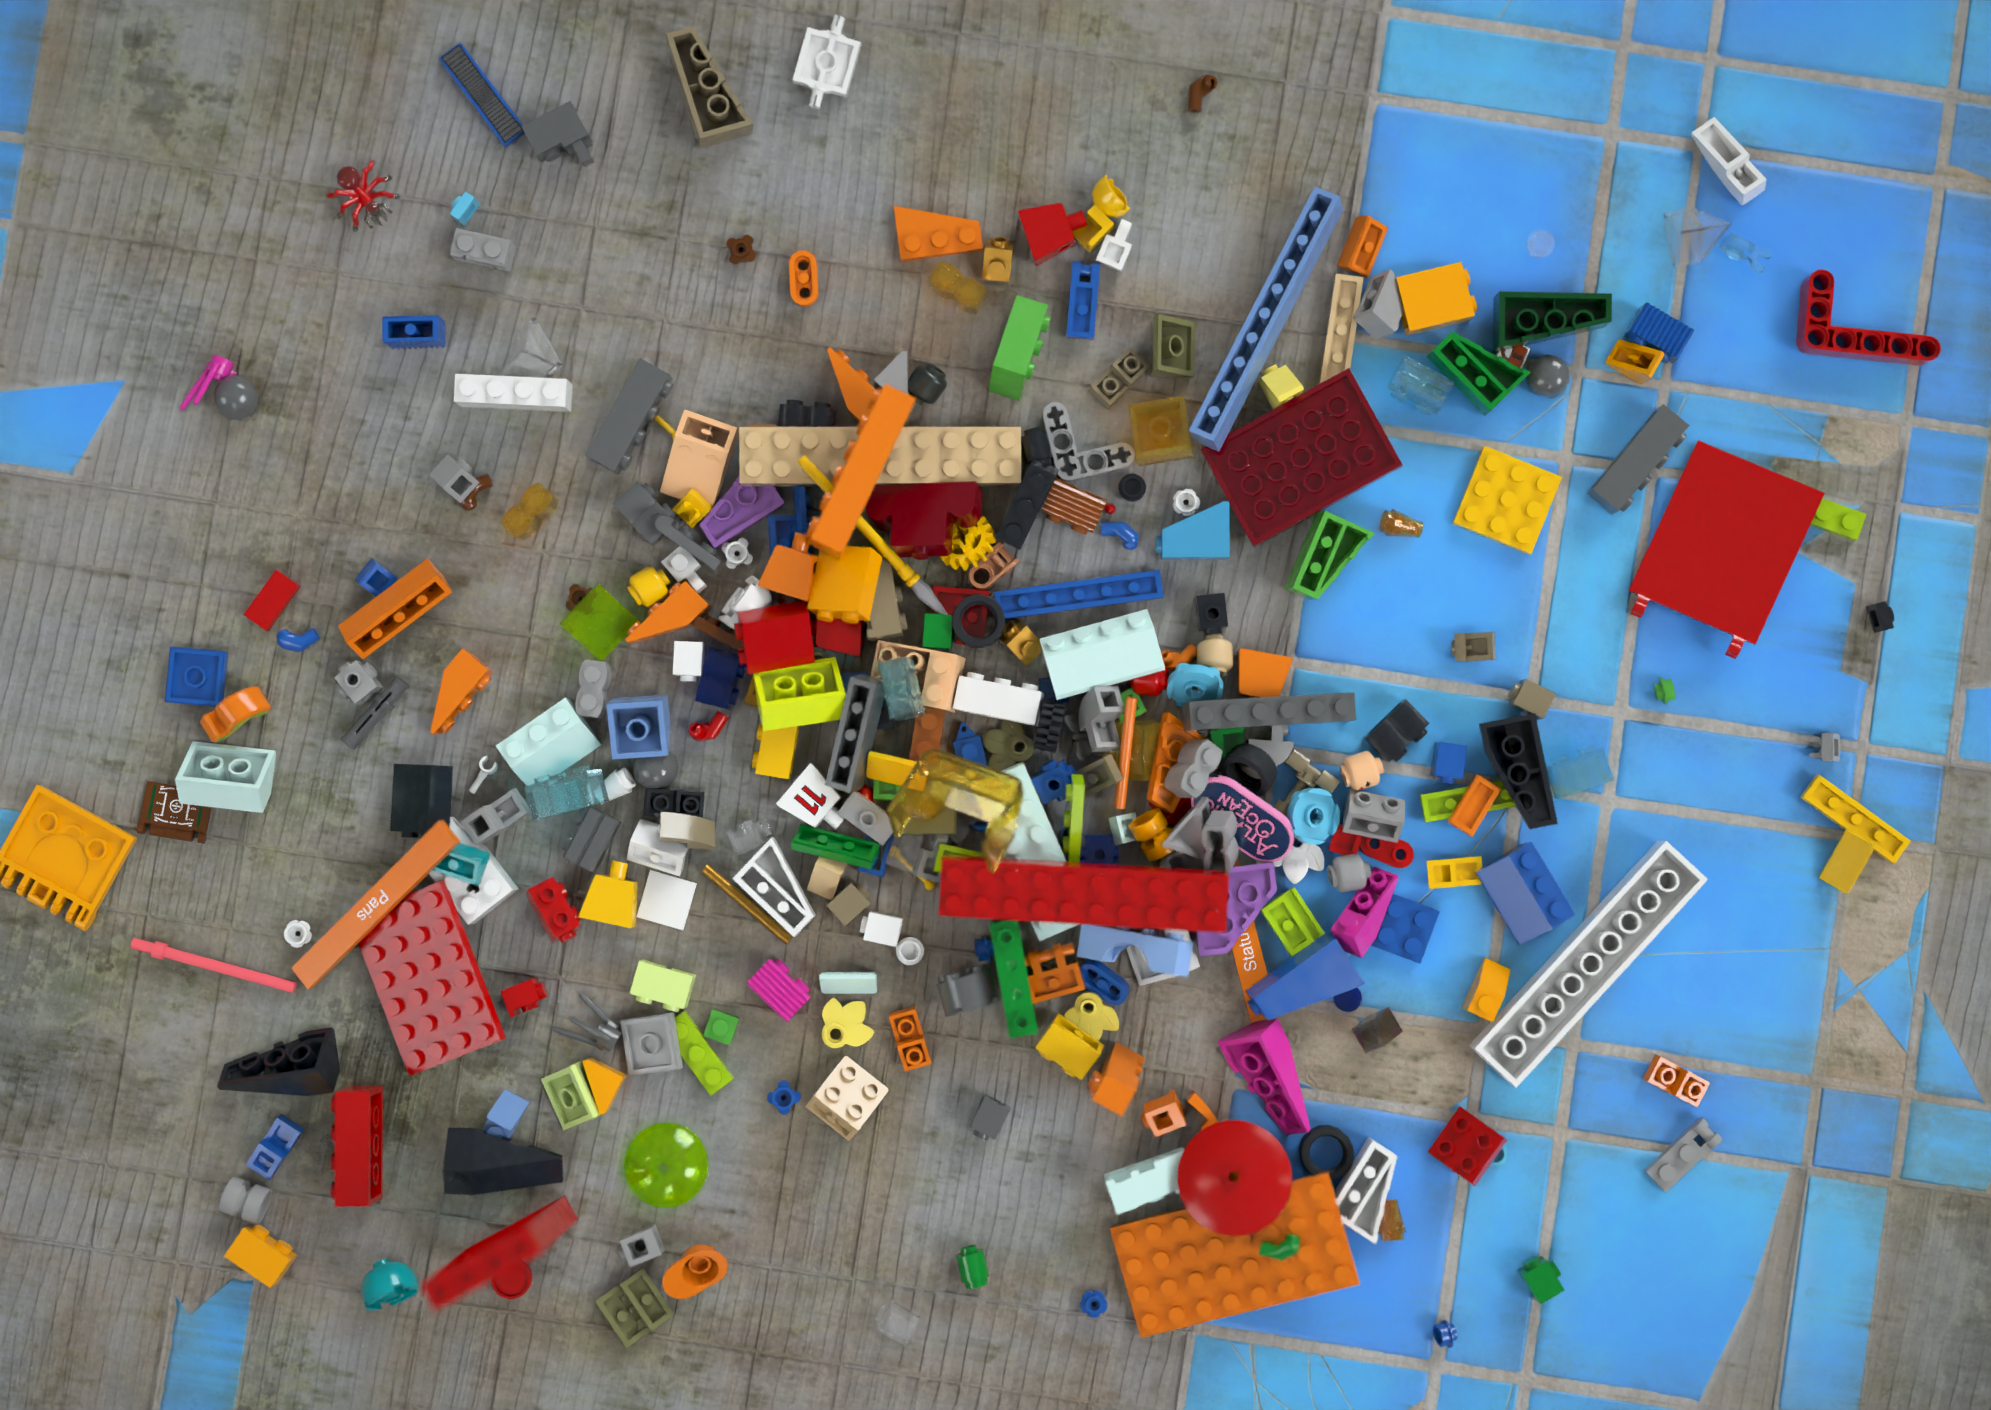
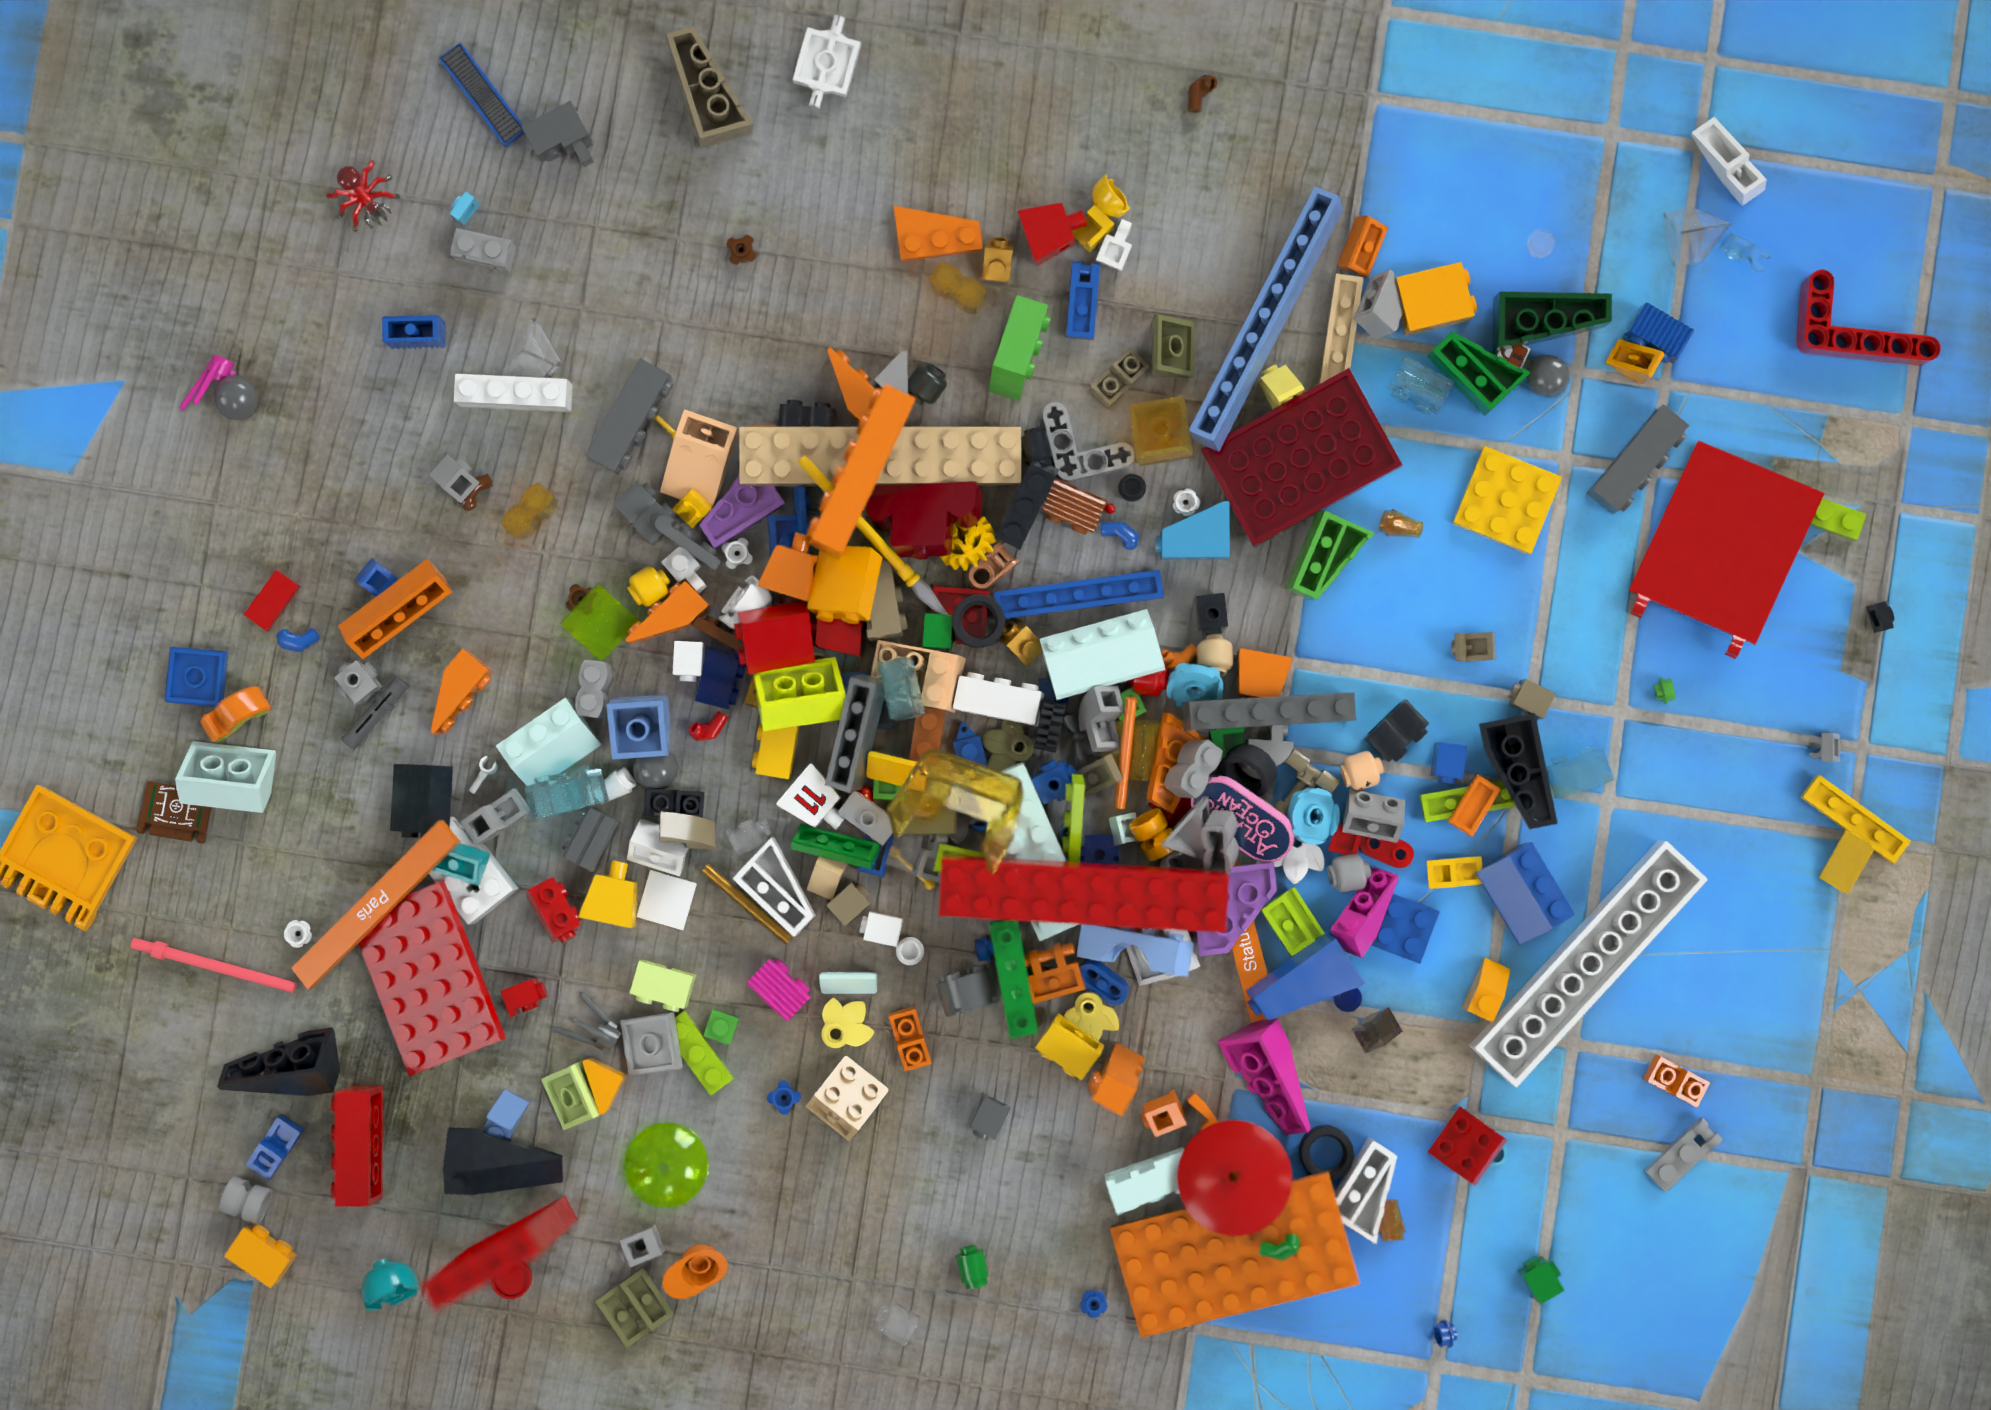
orange plate [789,250,819,307] -> none

